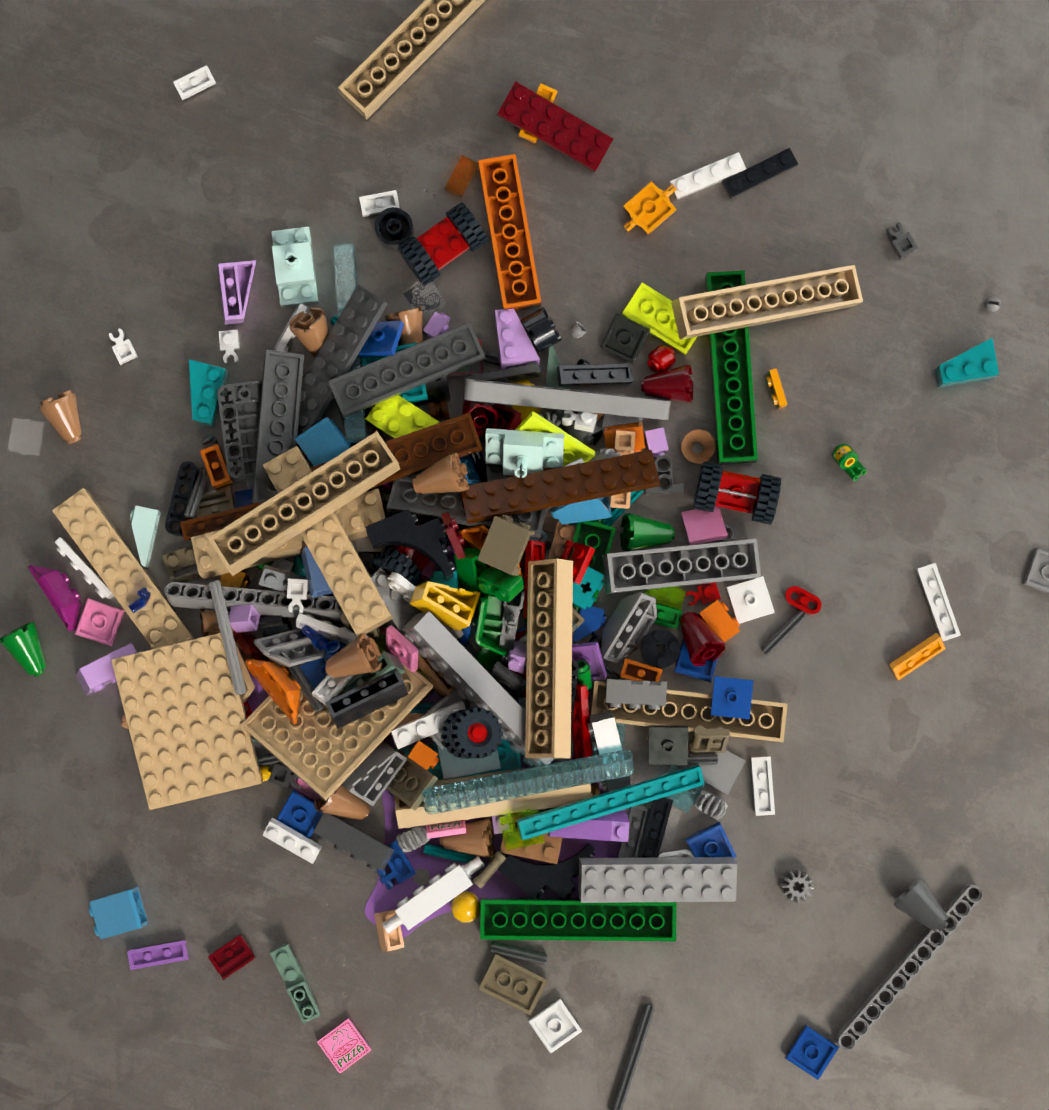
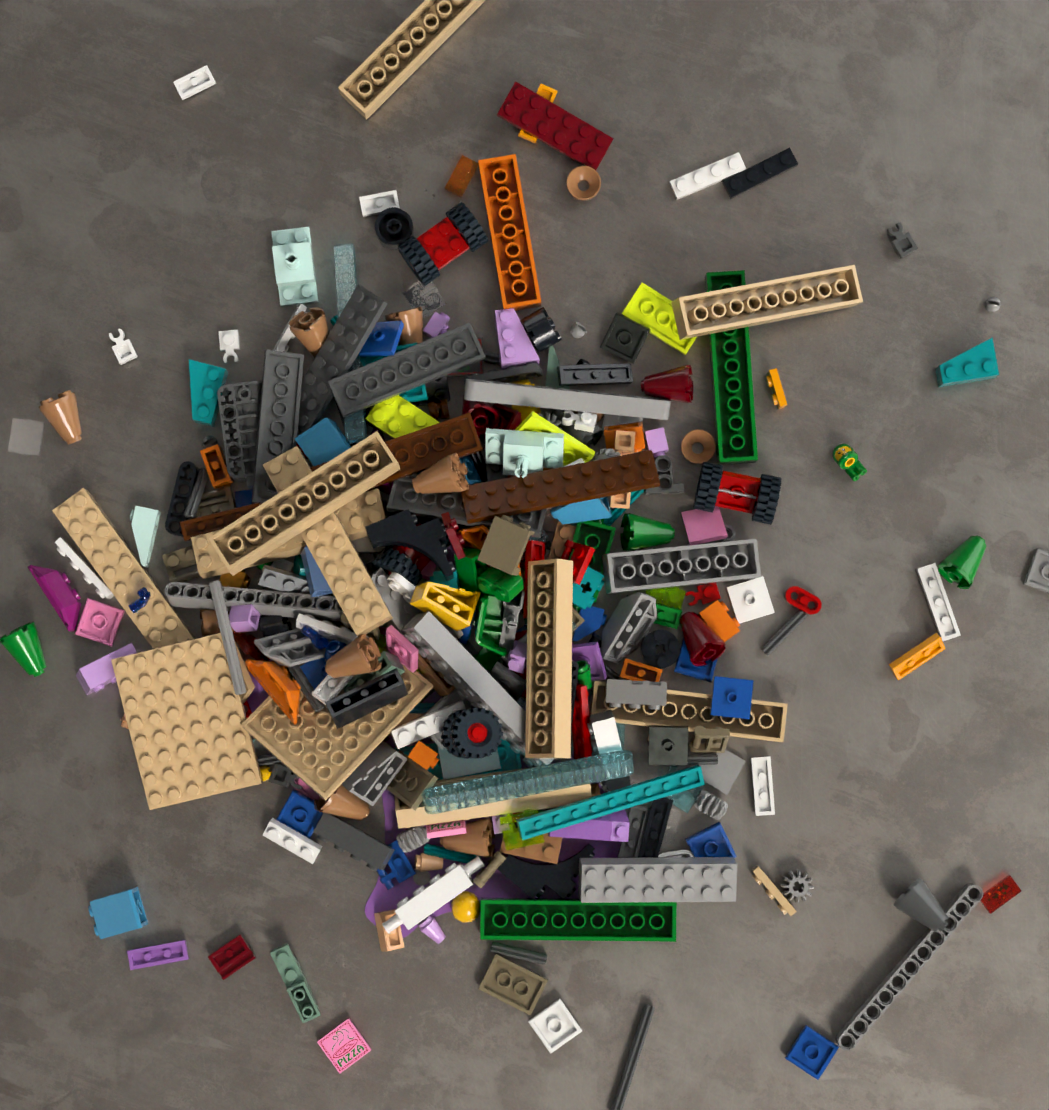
lavender wedge [217,260,256,325] -> none
white plate [287,579,308,613] -> none
light orange plate [623,181,677,235] -> none
red head [647,345,676,373] -> none
none -> light nougat cone [414,853,443,872]
none -> lavender cone [418,915,446,944]
none -> medium nougat piece [567,166,601,201]
none -> tan plate [752,864,797,916]
none -> green cone [938,535,987,589]
none -> clear red tile [980,875,1021,914]

